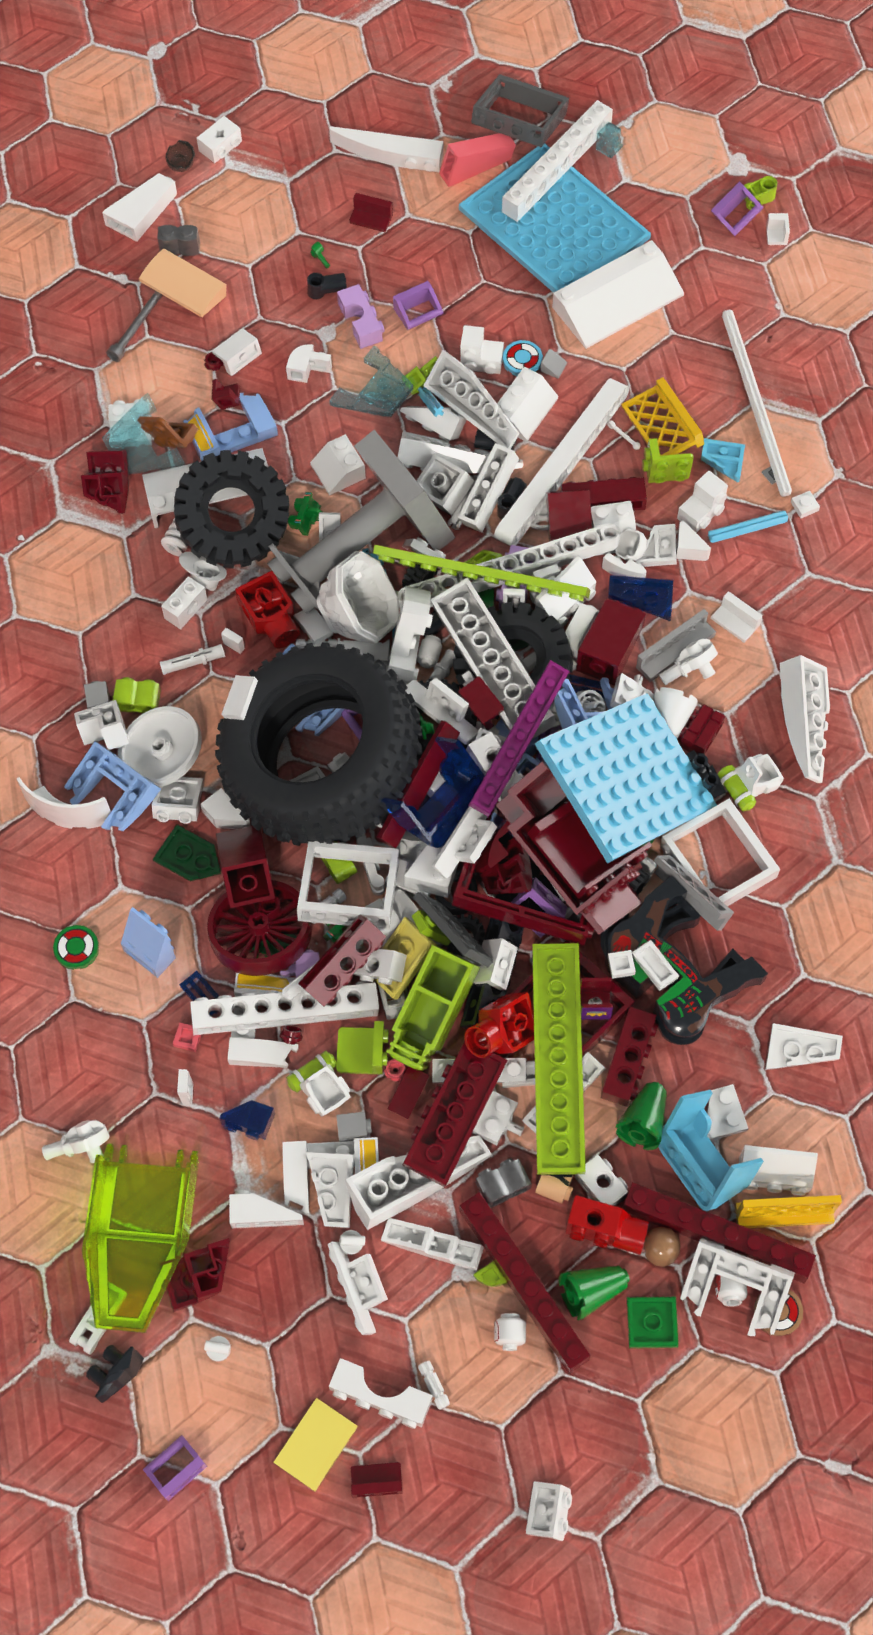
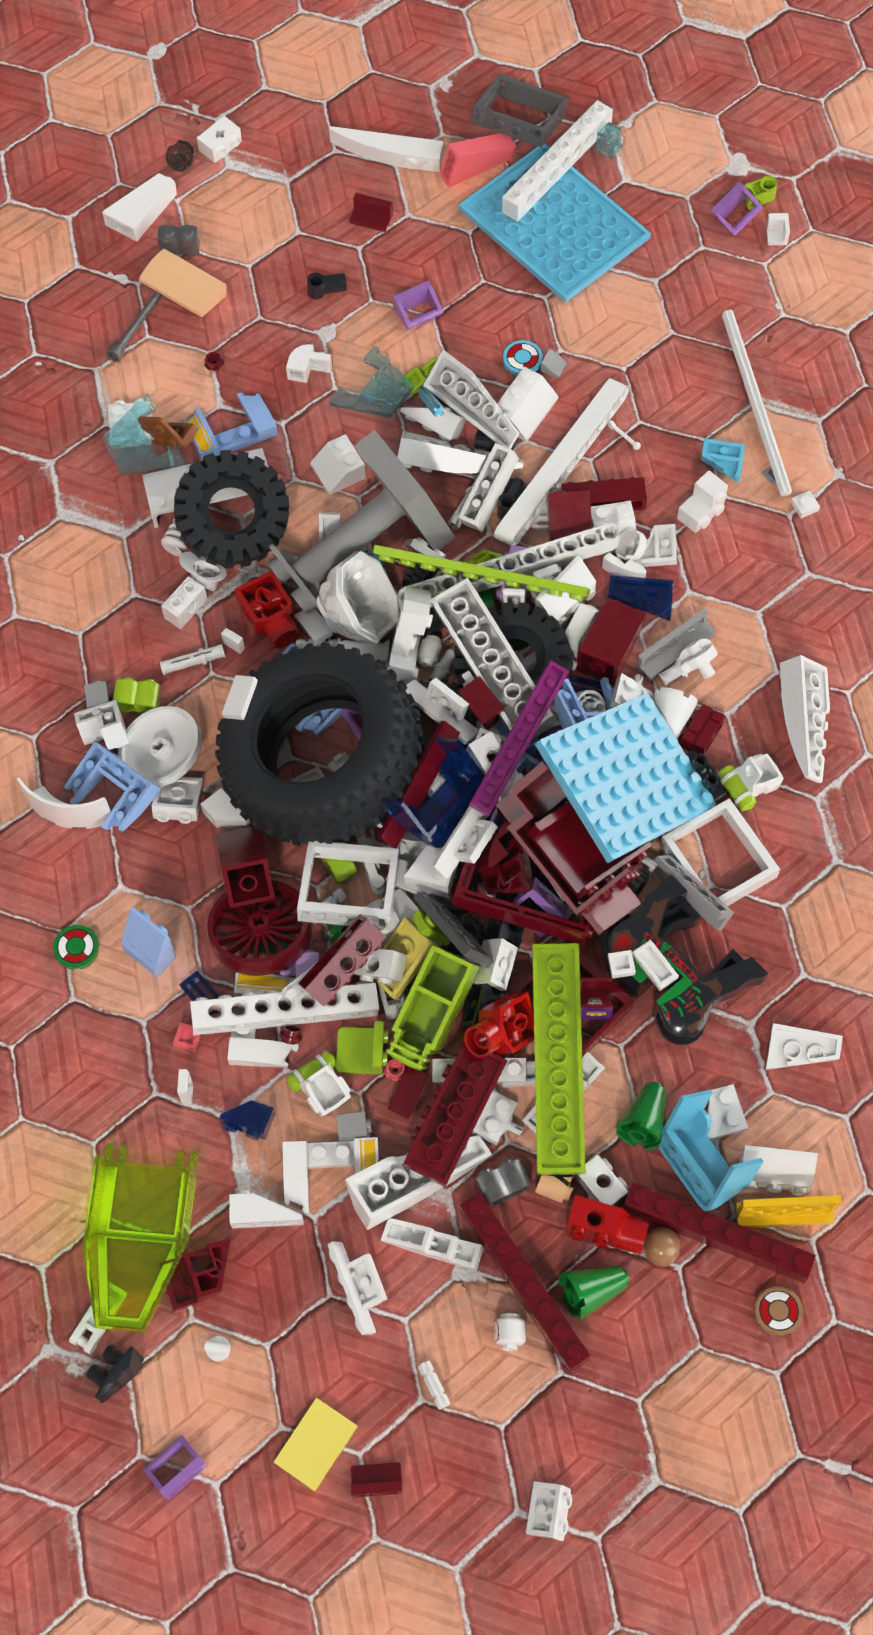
white pin [42,1120,110,1163] -> none
dark red slope [81,449,128,514] -> none
dark green tile [152,824,221,882] -> none
white panel [212,328,262,376] -> none
dark red panel [212,379,240,410] -> none
green hips [288,492,322,536] -> none
white wing [306,1152,354,1228] -> none
green hand [311,242,330,269] -> none
white arch [329,1358,433,1429] -> none
lavender arch [337,284,384,349] -> none
white plate [339,1230,365,1255] -> none
white slope [417,454,474,516] -> none
green hand [419,712,434,740] -> none
white brick [460,325,504,374] -> none
lime tile [473,1261,507,1287] -> none
white slope [552,240,684,349] -> none
dark red brick [601,1007,659,1107] -> none
yellow fence [621,377,704,456] -> none
green plate [626,1297,679,1349] -> none
lime bracket [642,438,694,483] -> none
white slope [676,520,711,561] -> none
white wedge [680,1238,795,1336] -> none
medium azure axle [708,510,788,543] -> none
white panel [710,591,763,643] -> none
white head [715,1275,748,1307] -> none

